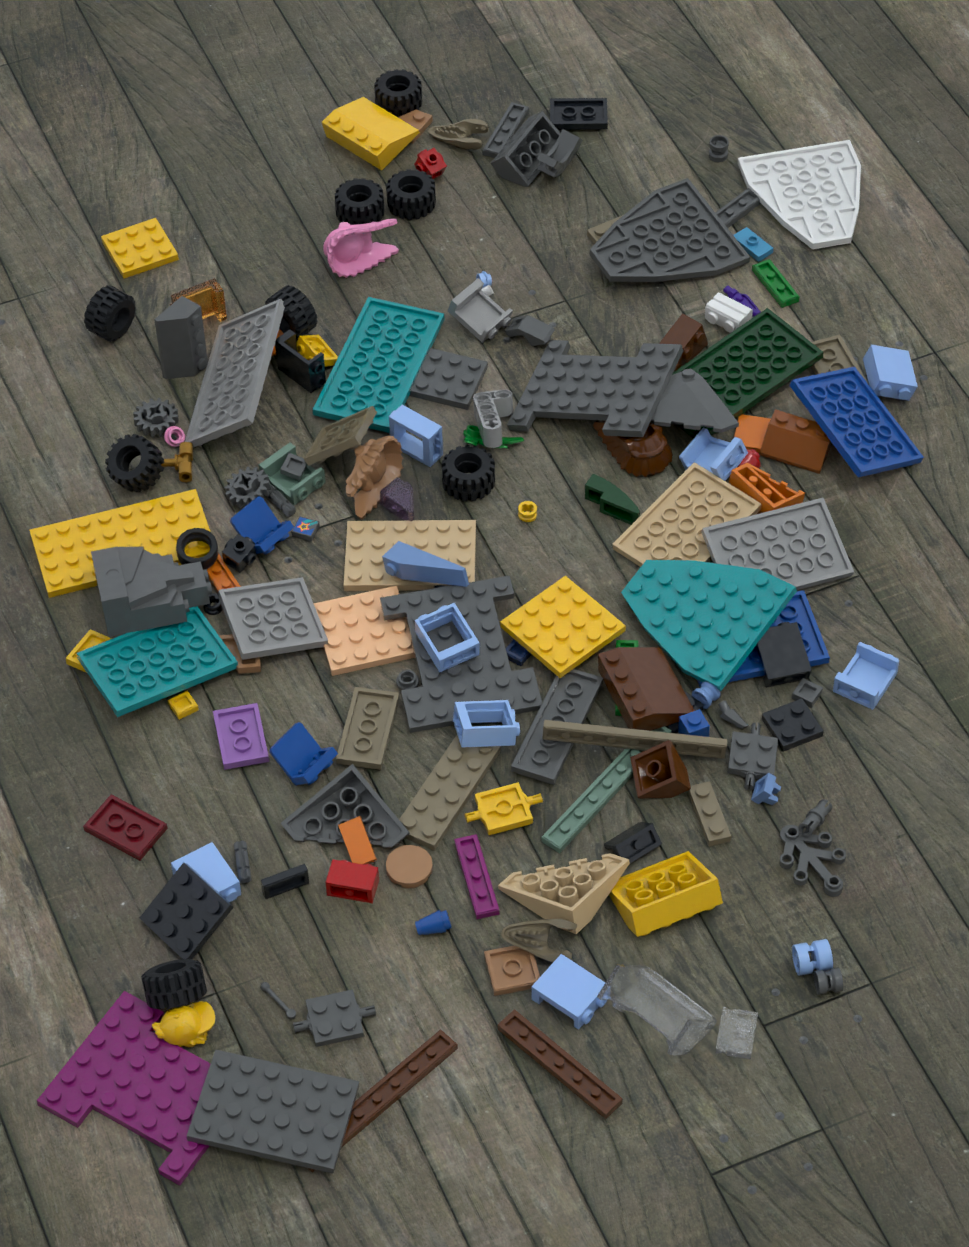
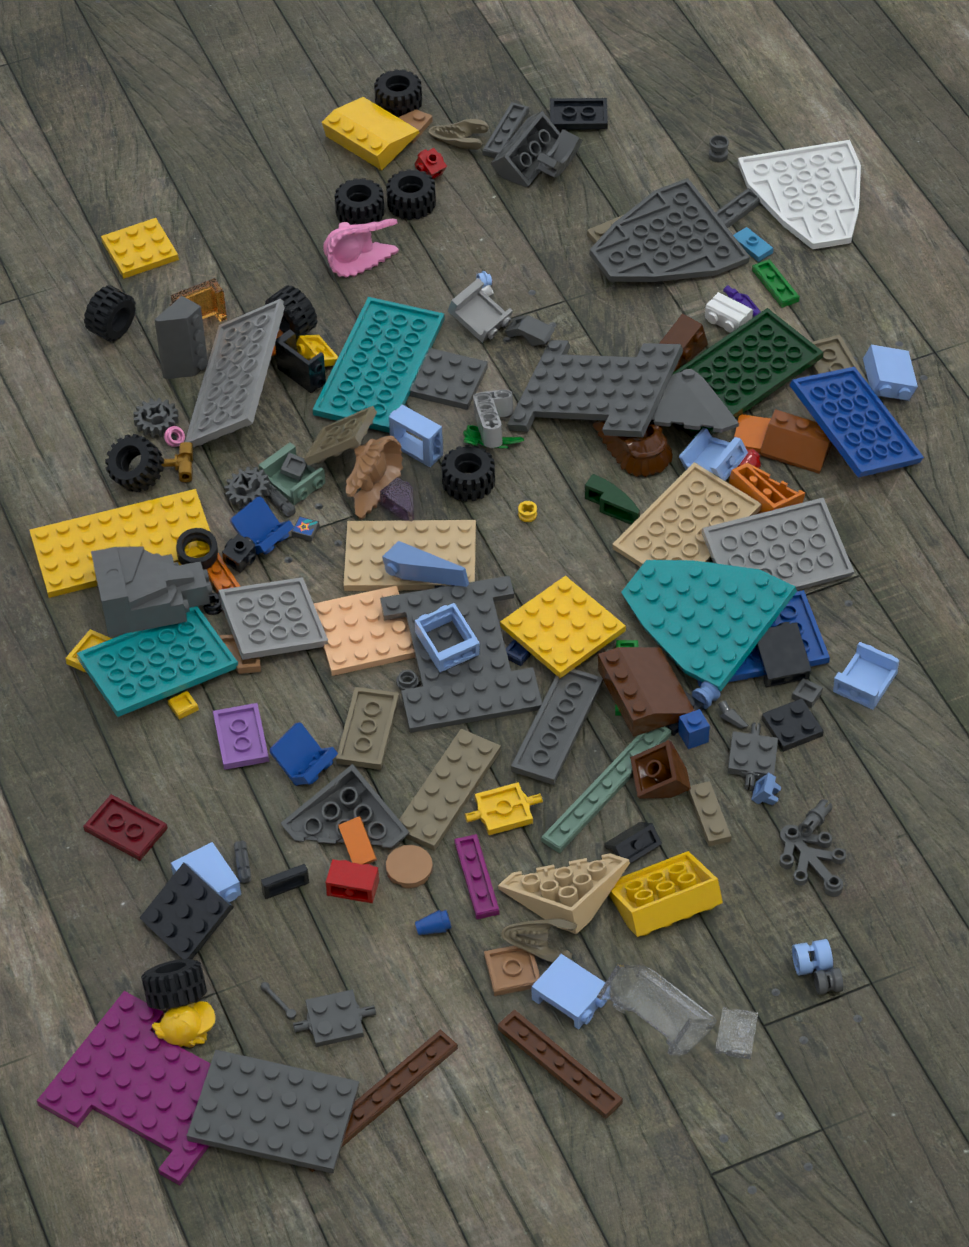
light blue window [453,700,520,747] -> none
dark tan tile [542,720,727,759] -> none

